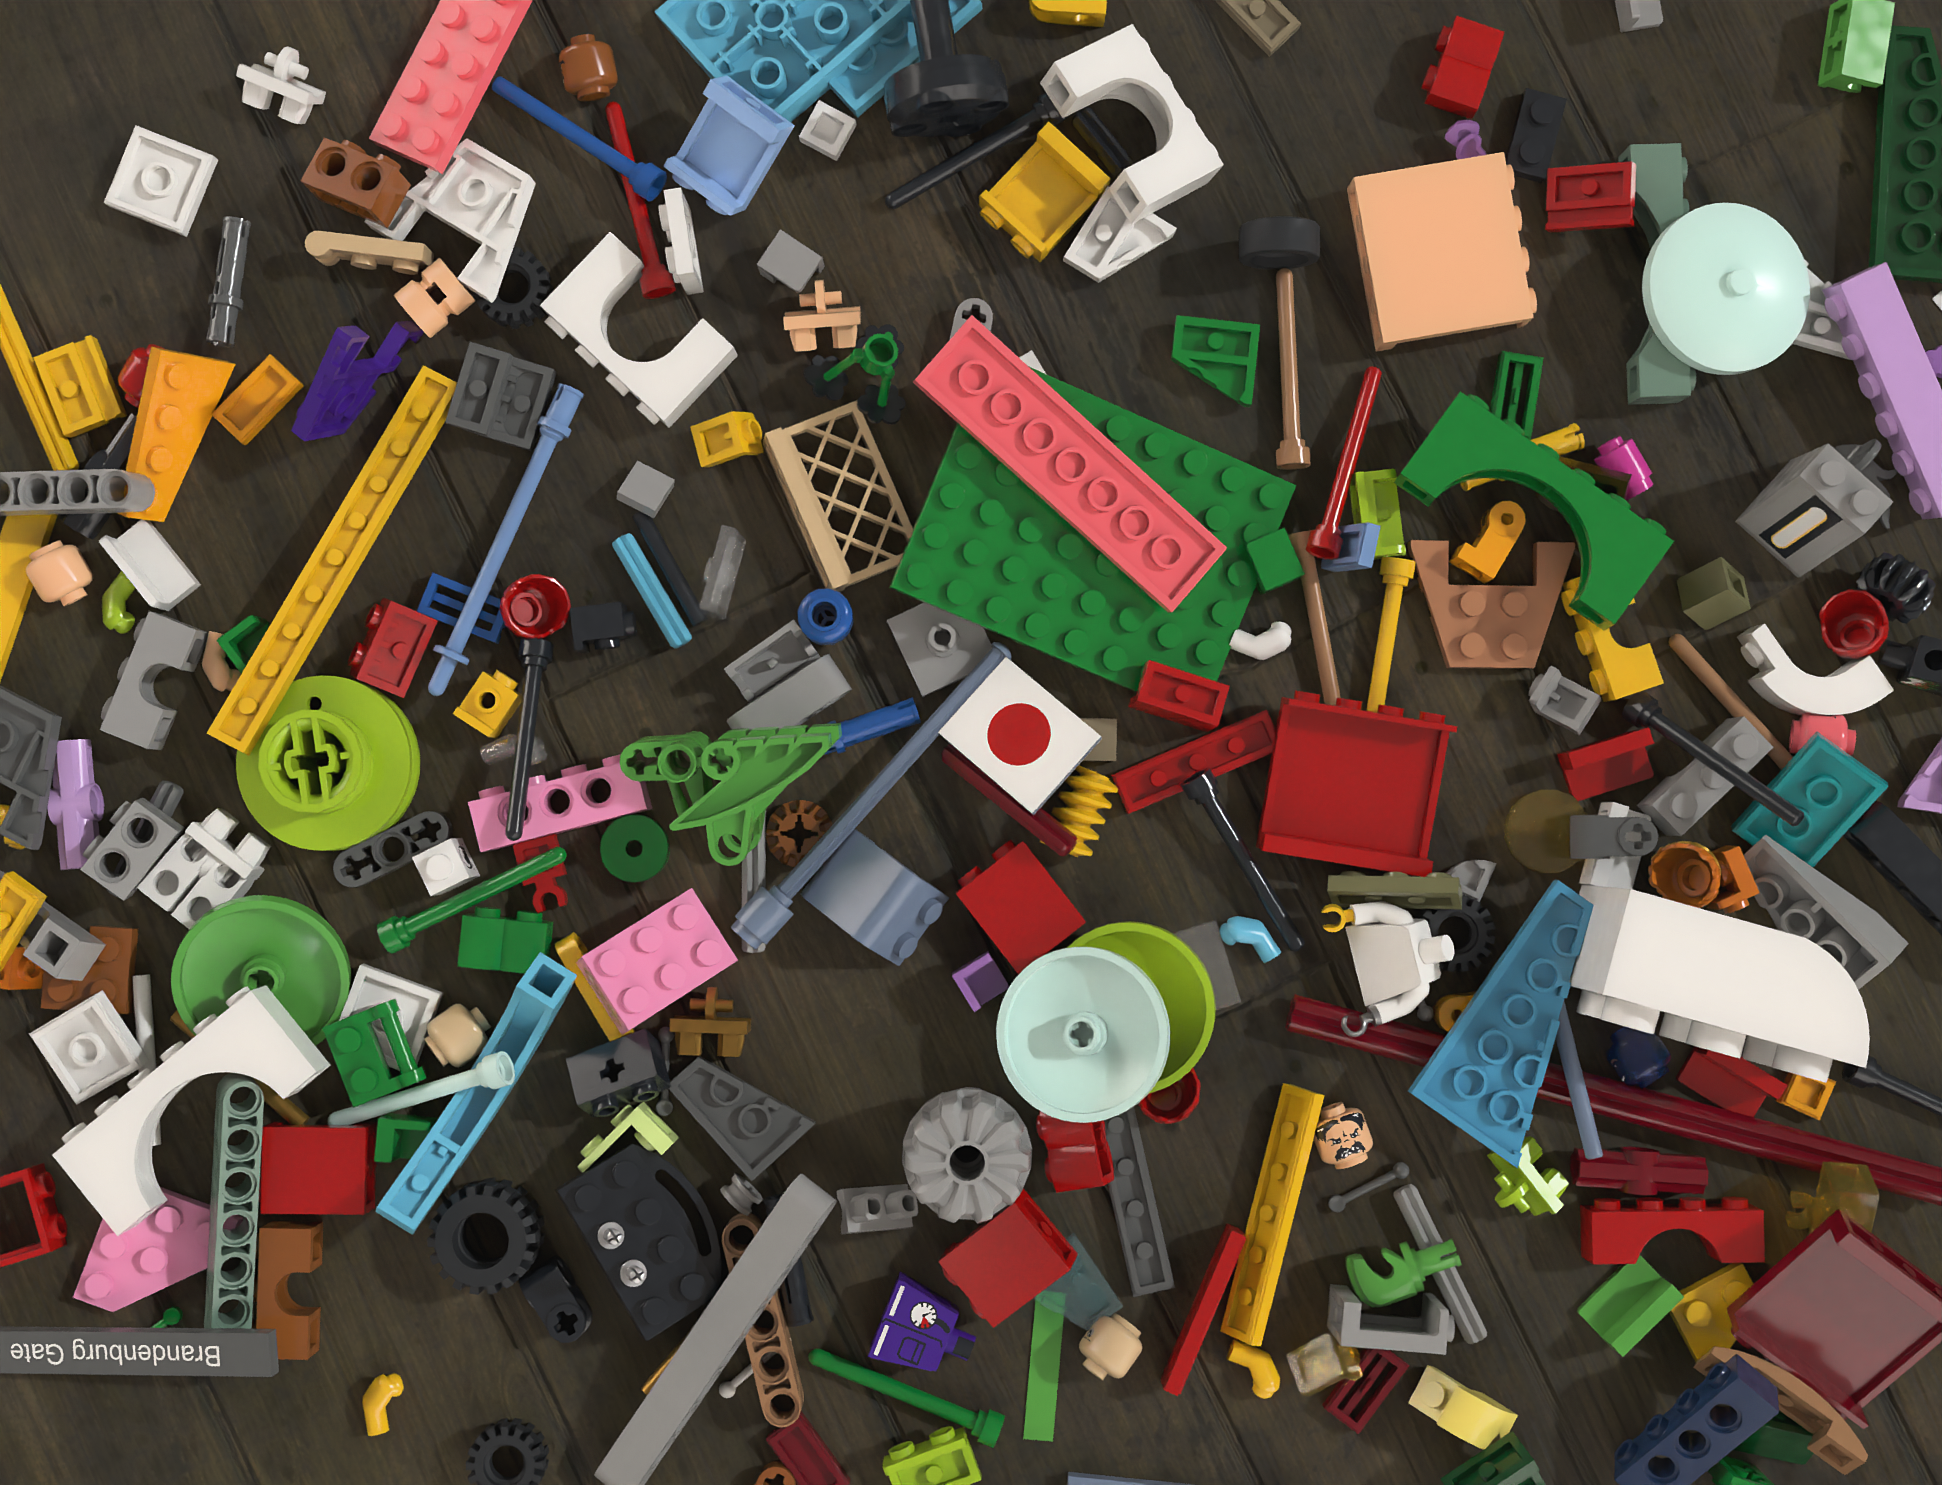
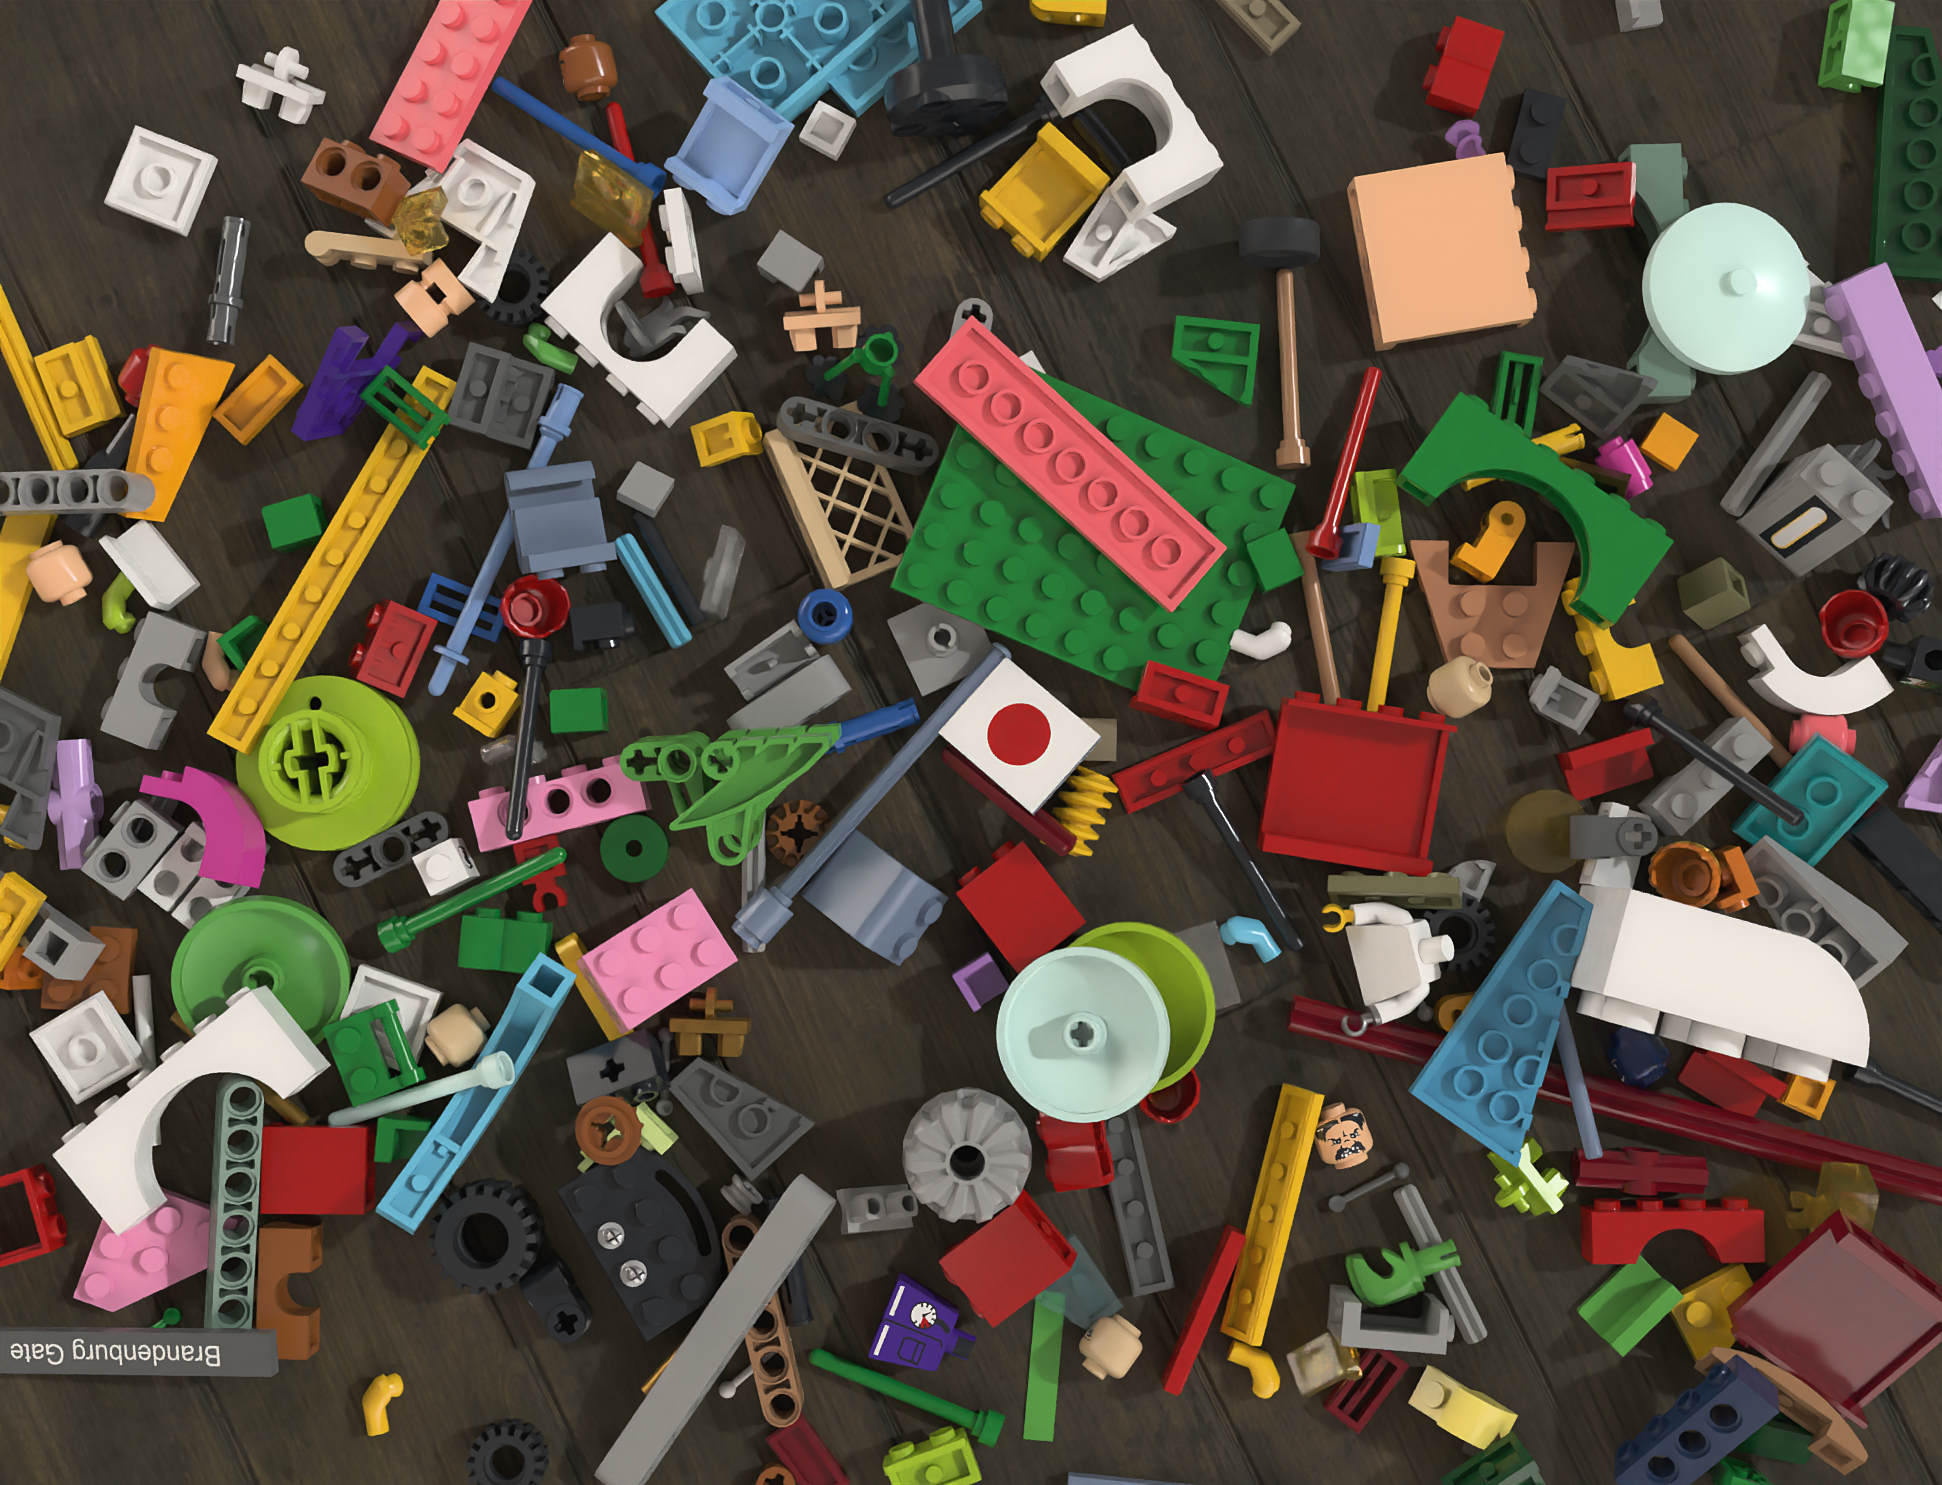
none -> dark pink arch [139,766,266,889]
none -> green panel [262,493,329,553]
none -> green tile [359,365,452,451]
none -> clear yellow bracket [391,186,449,256]
none -> sand blue piece [504,460,617,580]
none -> bright green arm [523,322,578,375]
none -> green panel [549,687,609,734]
none -> clear yellow plate [570,149,654,249]
none -> dark orange gear [575,1095,644,1165]
none -> dark grey piece [615,295,711,358]
none -> dark grey beam [776,396,939,475]
none -> tan head [1427,656,1493,718]
none -> dark grey wing [1539,355,1658,441]
none -> light orange tile [1638,412,1699,472]
none -> light grey axle [1720,371,1832,517]

